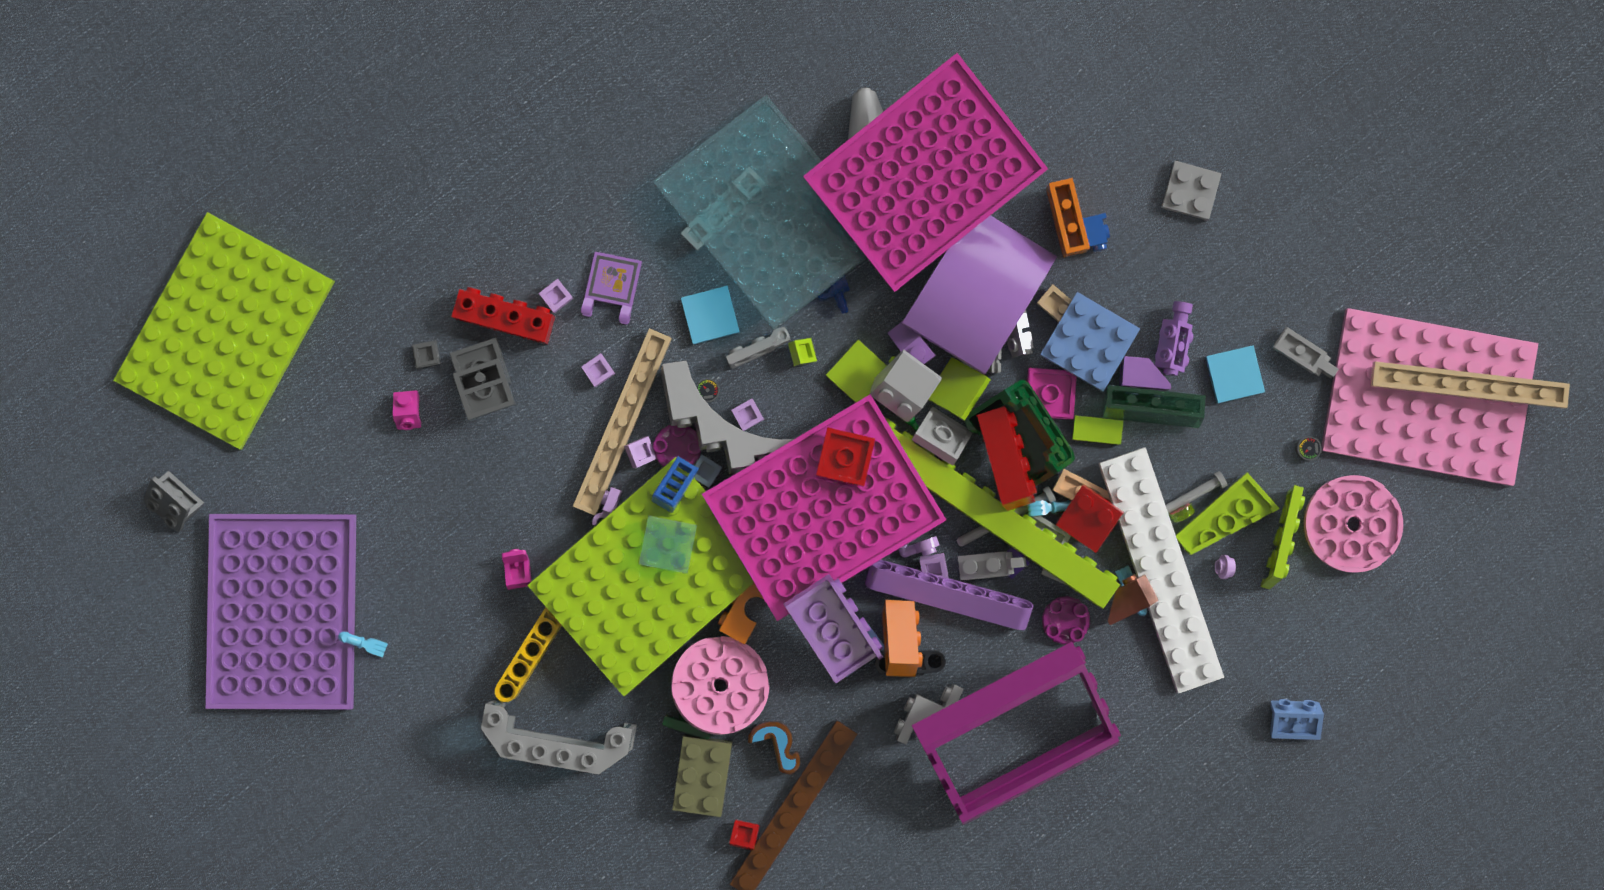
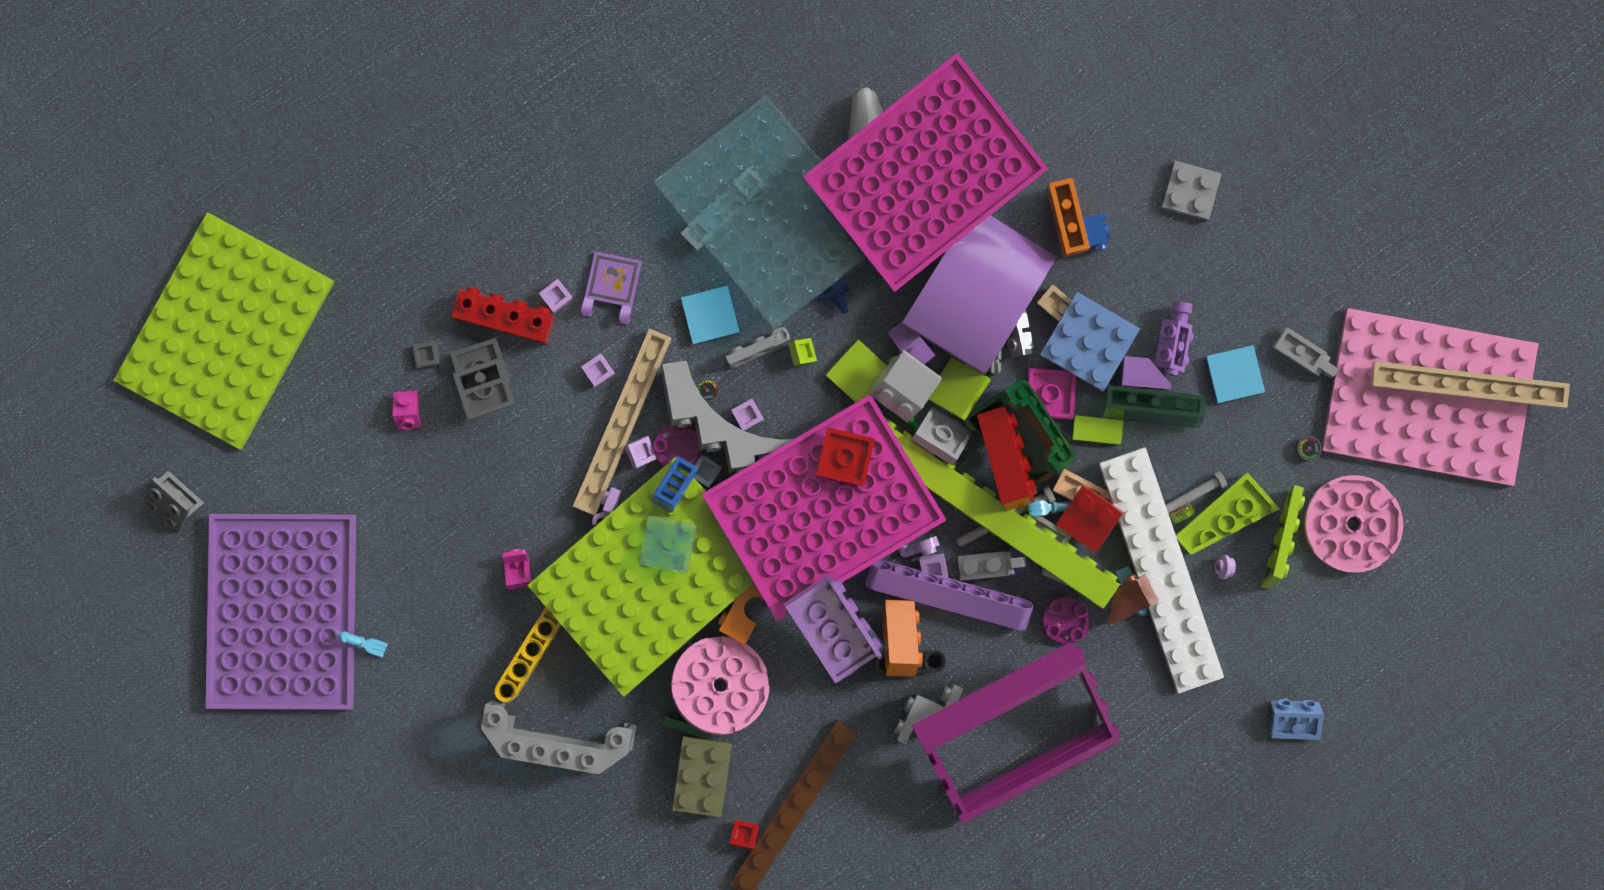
animal [748,721,800,774] -> none

